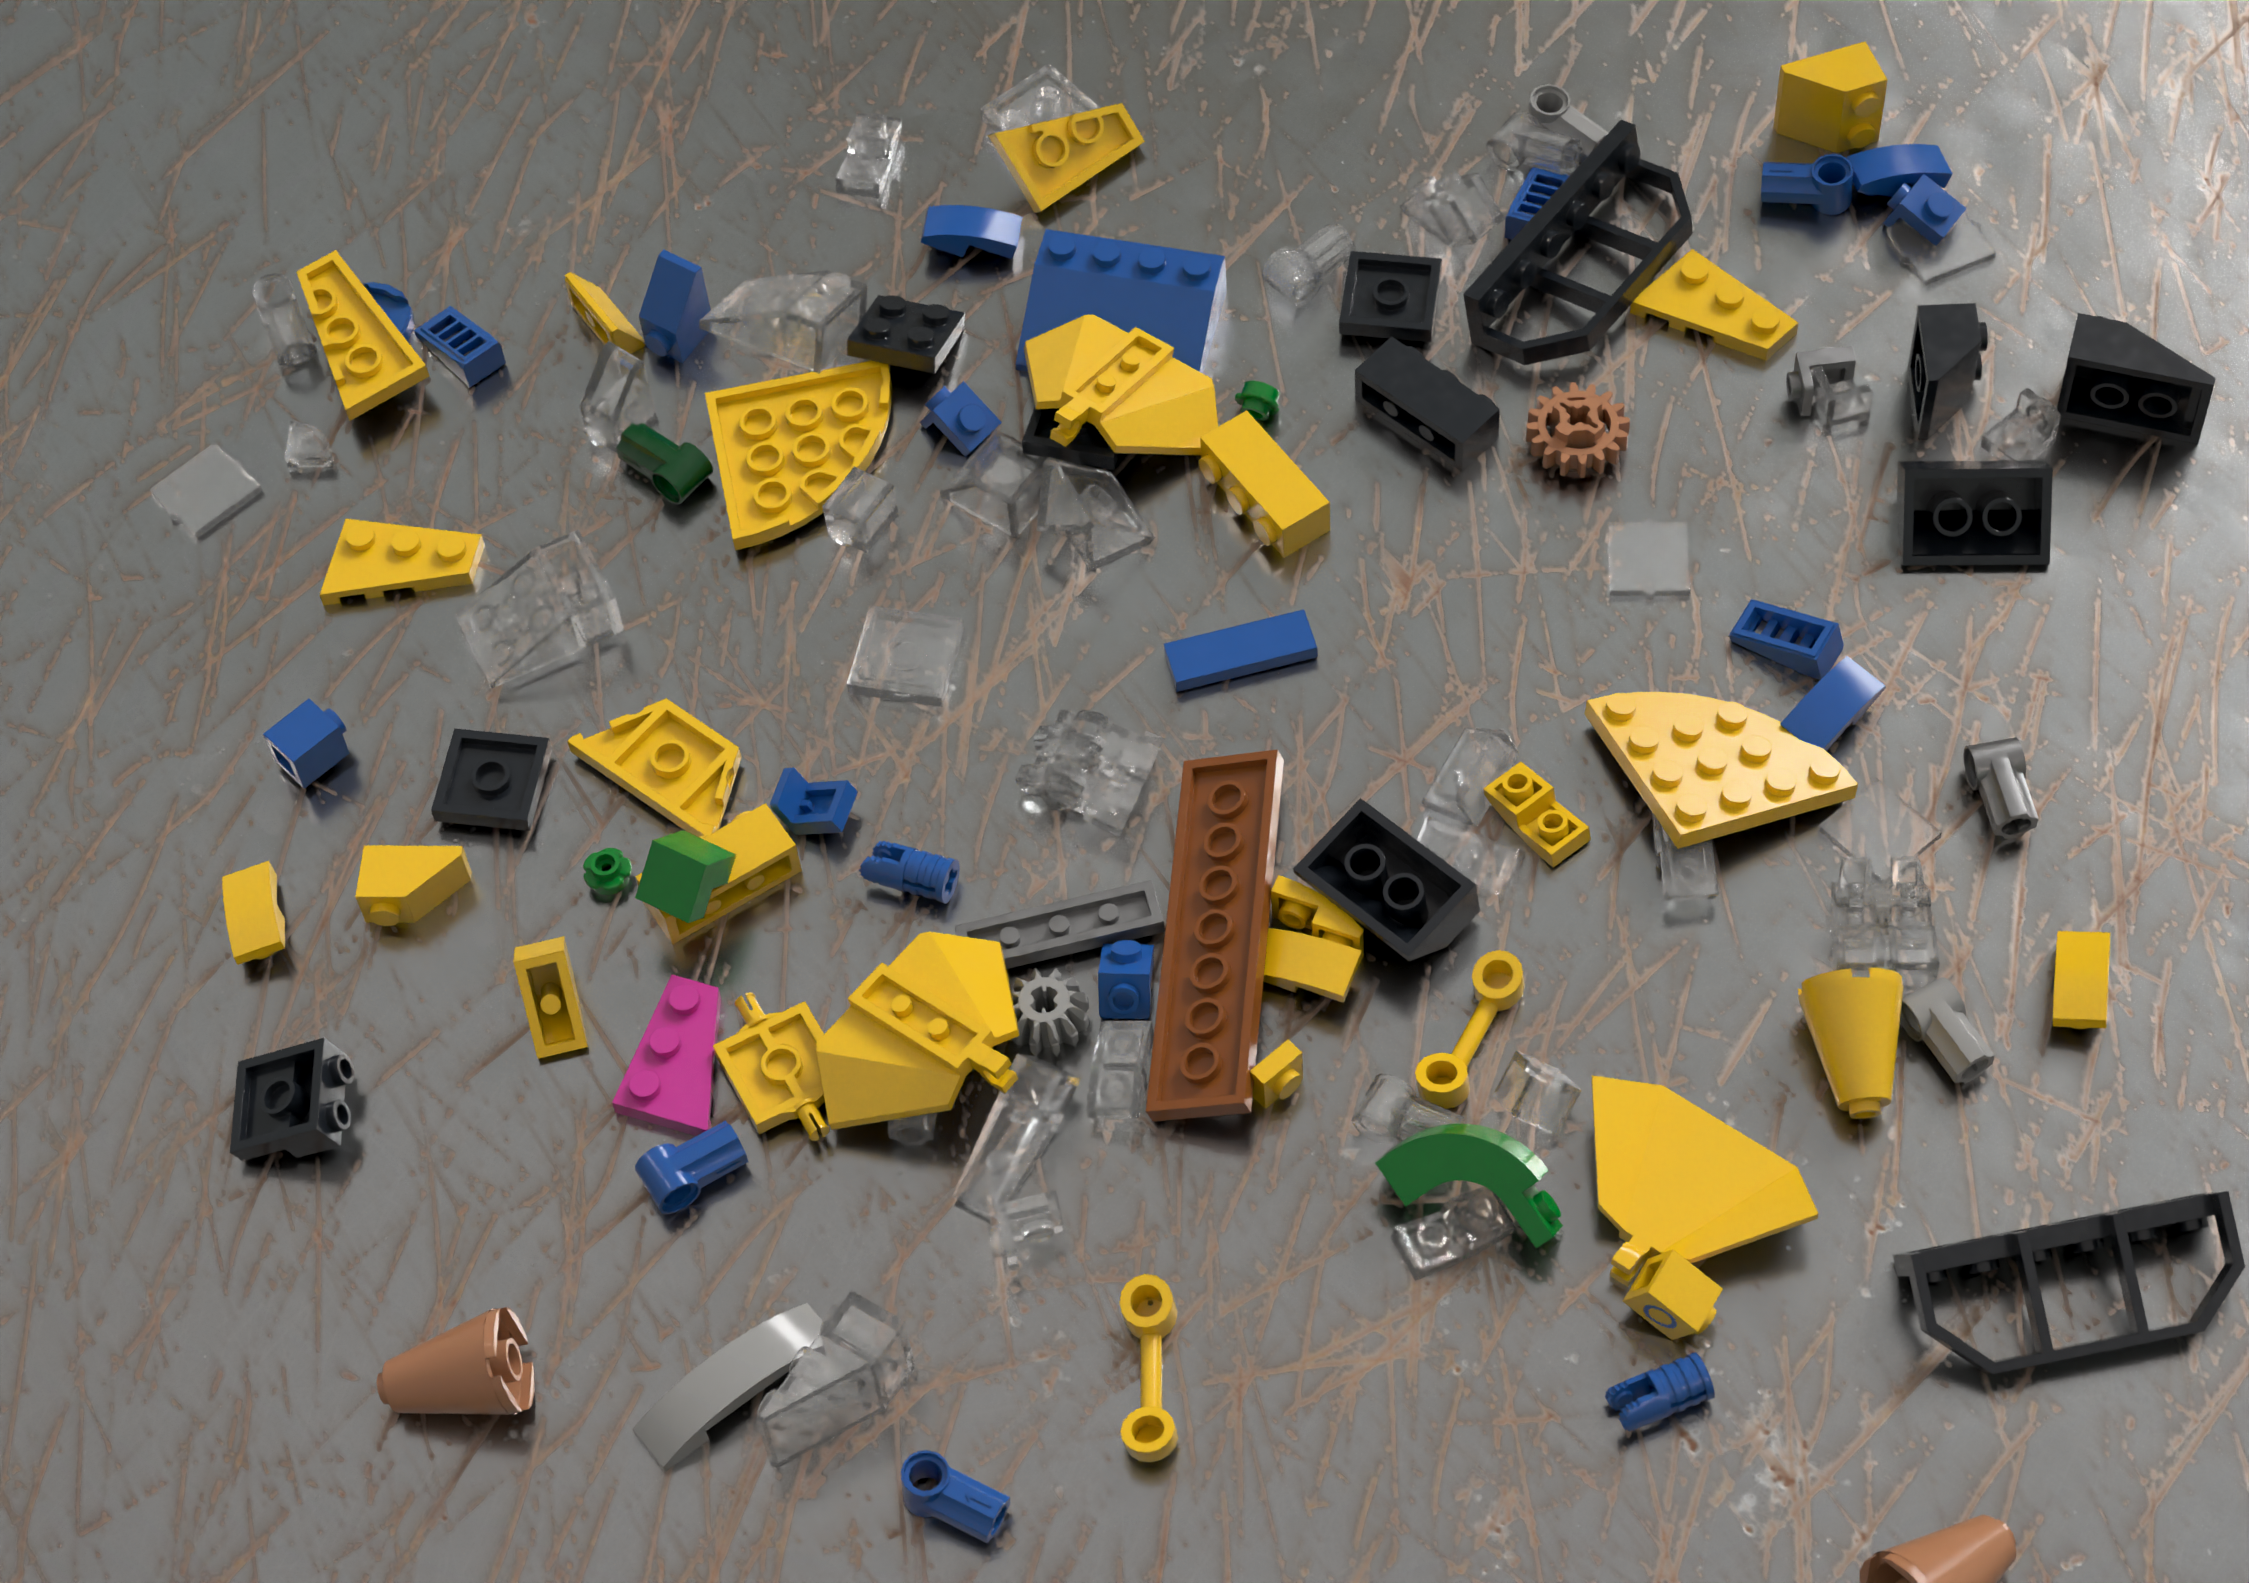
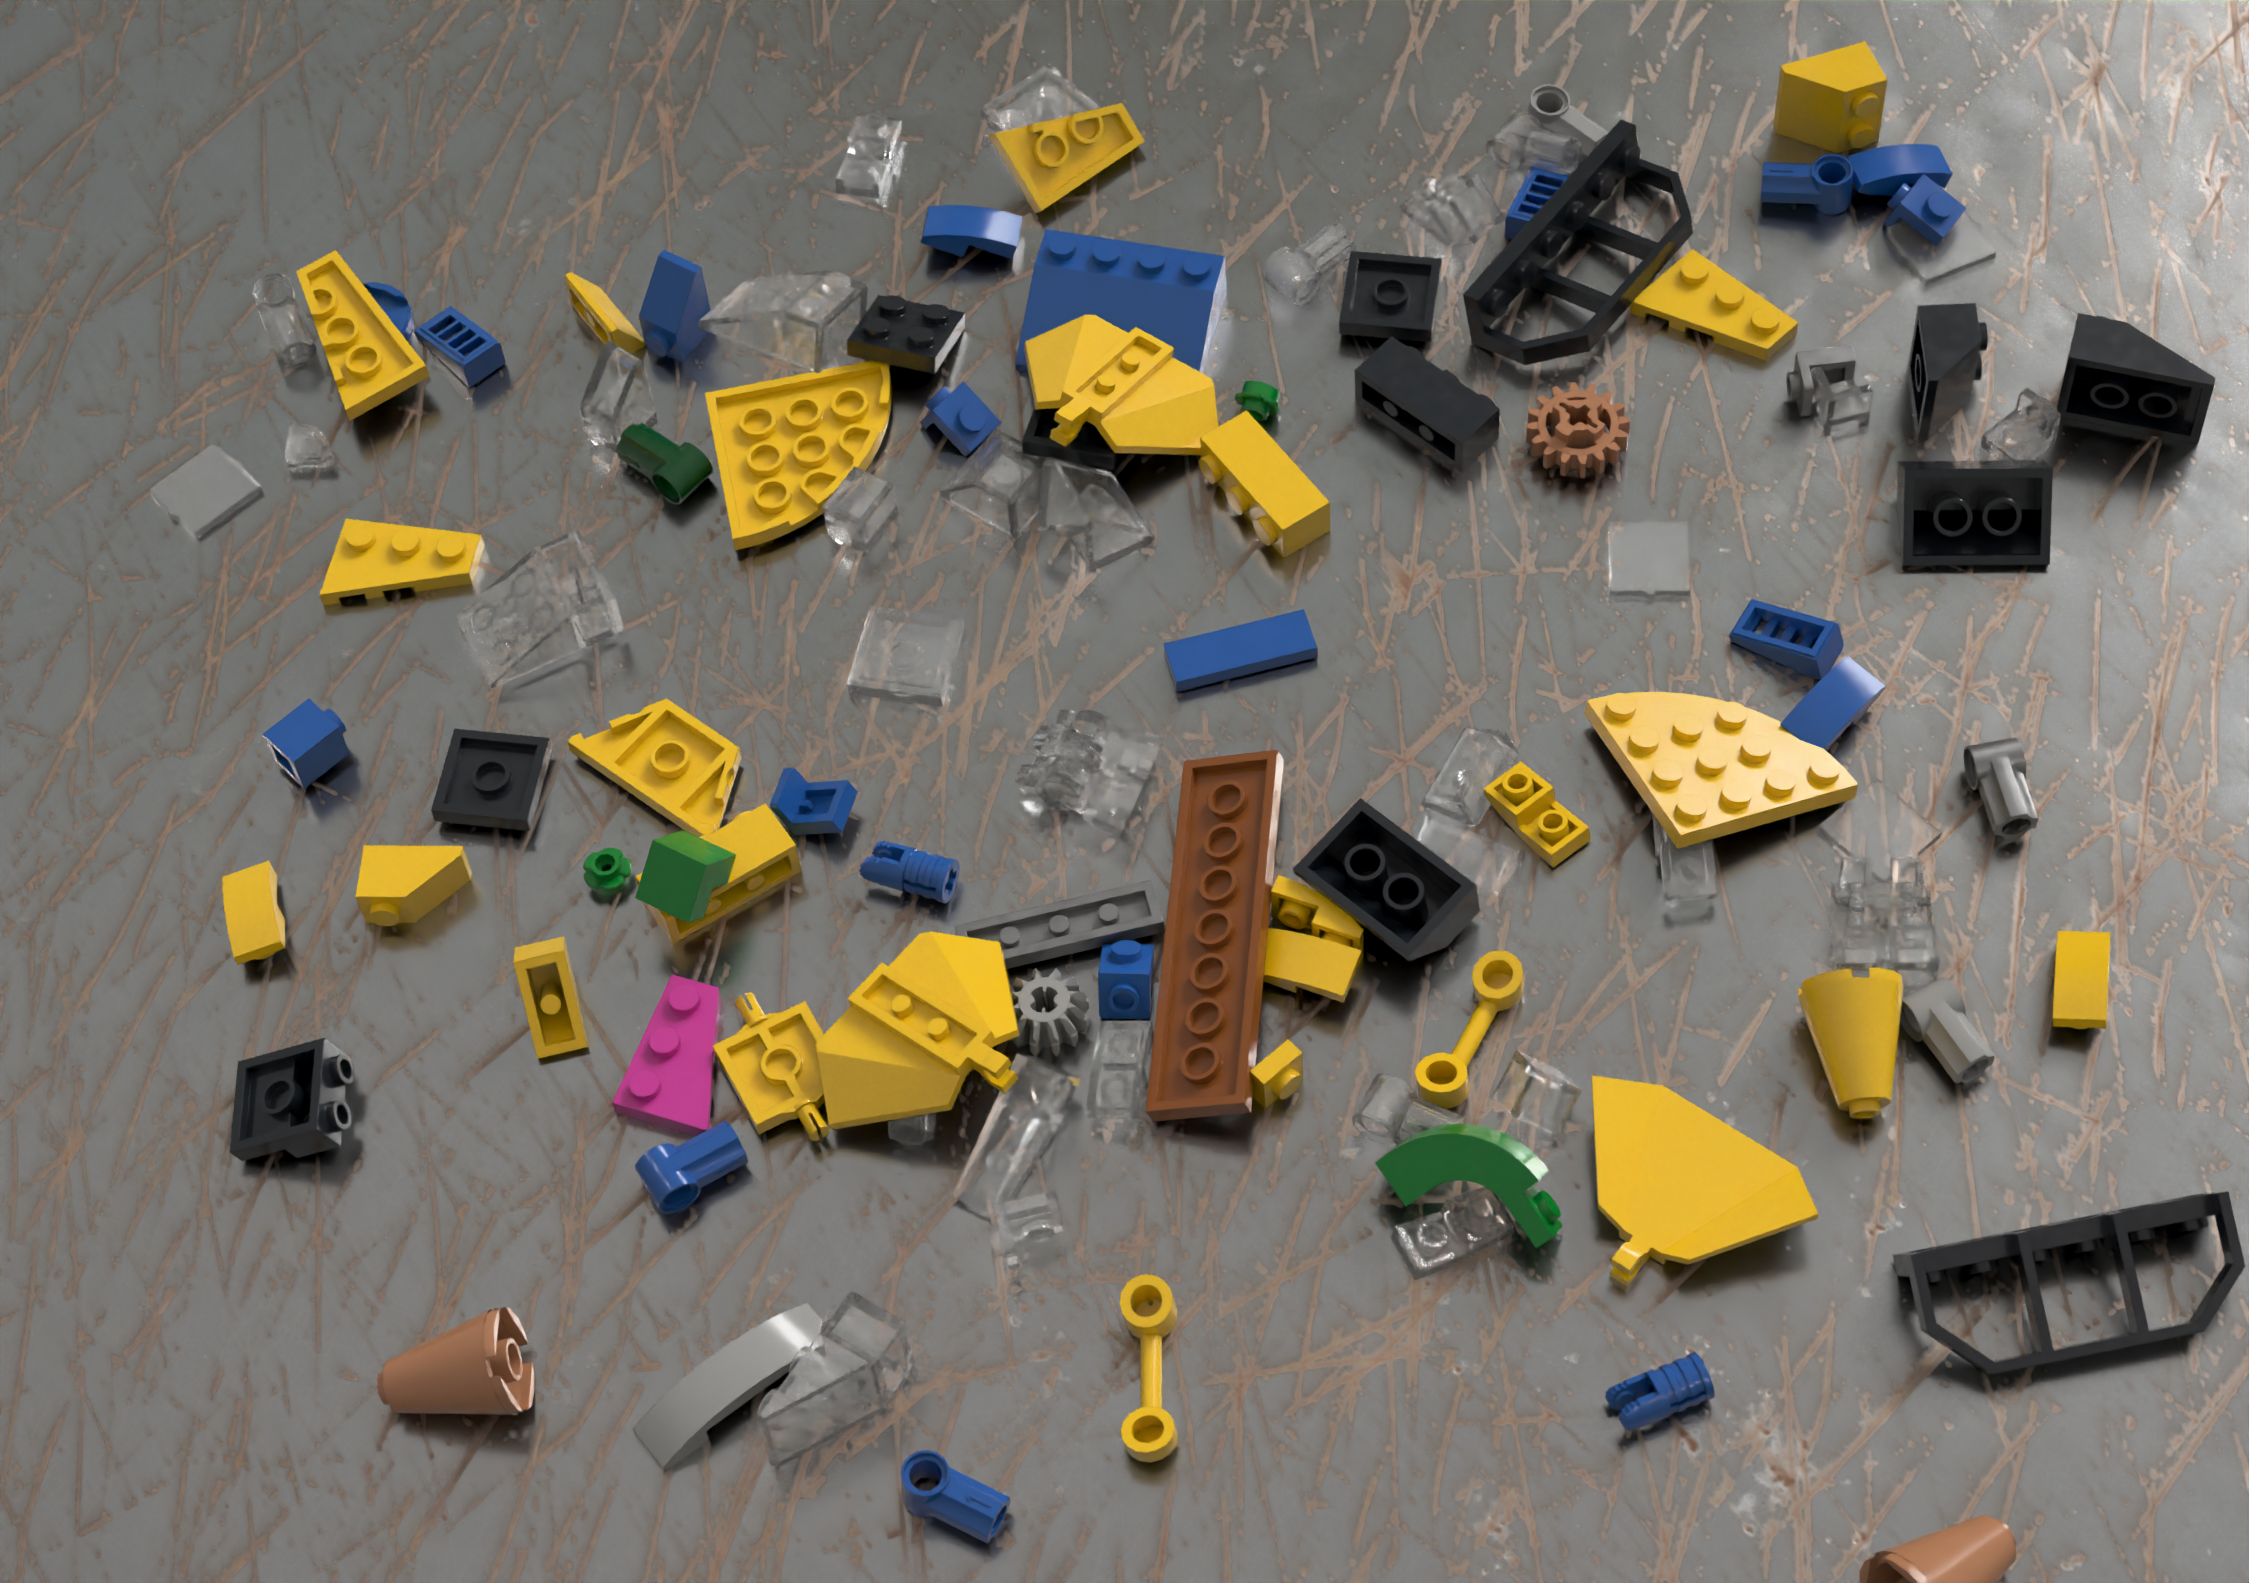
yellow brick [1623,1249,1723,1340] -> none

